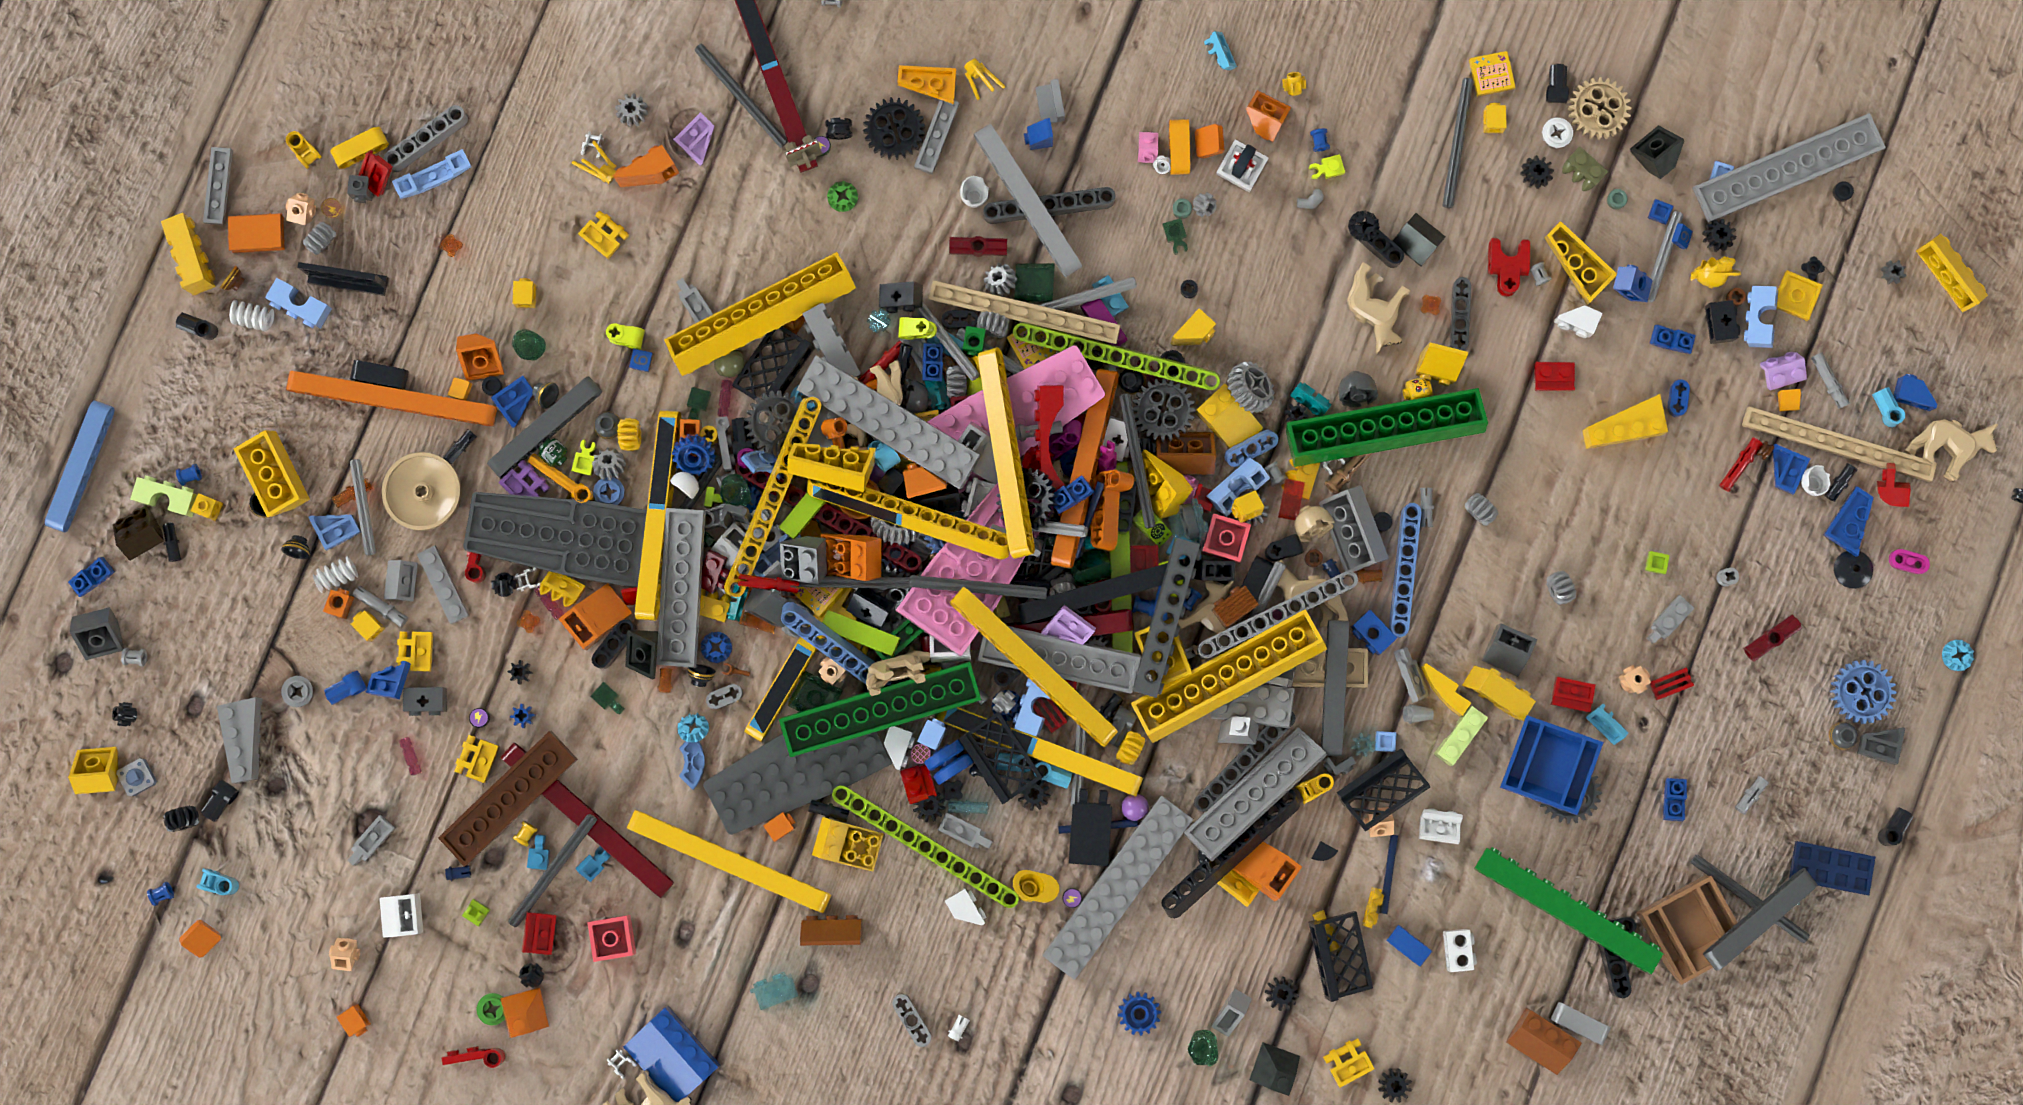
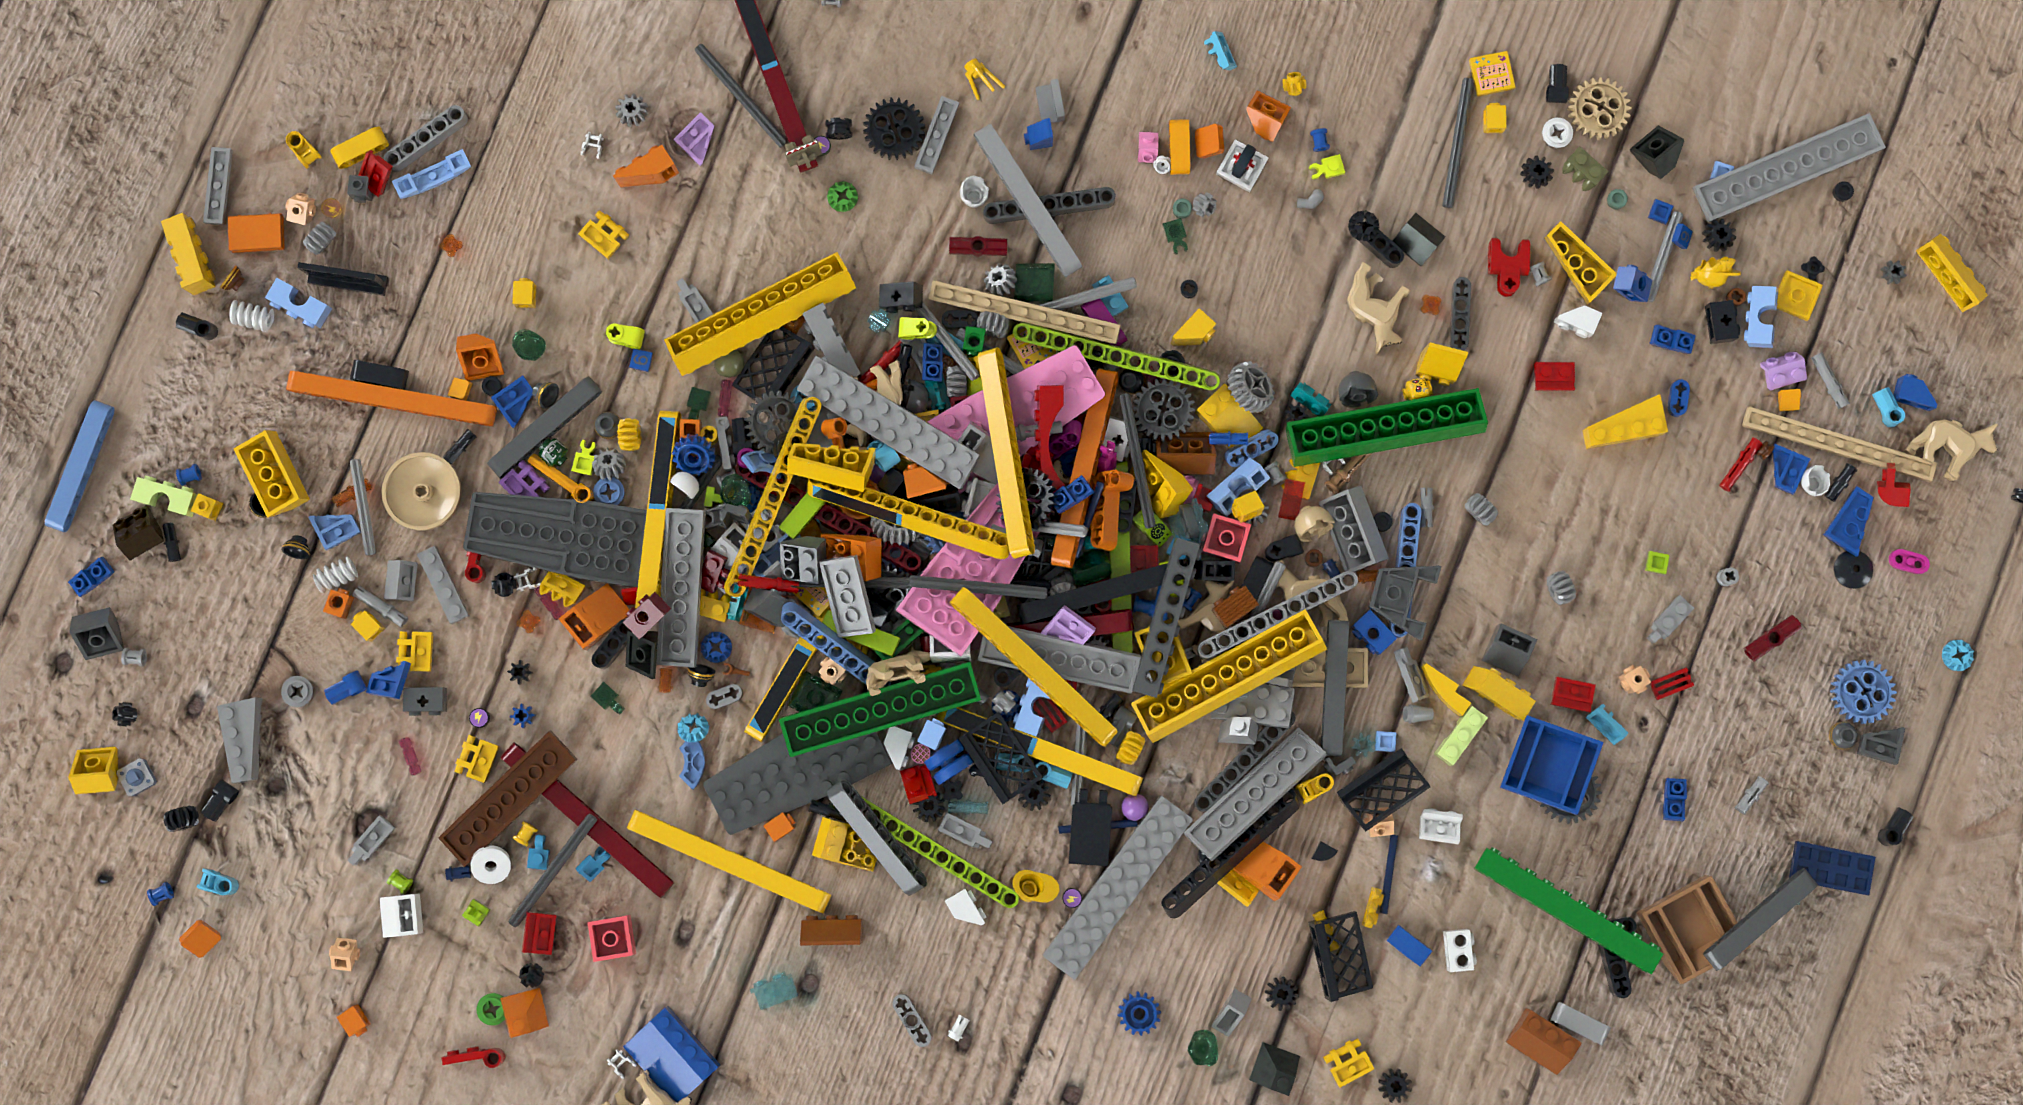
yellow plant [572,141,617,184] -> none
light orange wing [897,65,956,104] -> none
dark grey axle [1691,855,1810,943] -> none
none -> lime bush [386,869,413,895]
none -> white tile [471,846,511,884]
none -> brick [623,592,671,639]
none -> light grey plate [819,555,876,637]
none -> beam [827,779,927,896]
none -> blue axle [1209,431,1248,446]
none -> dark grey wing [1369,565,1442,641]

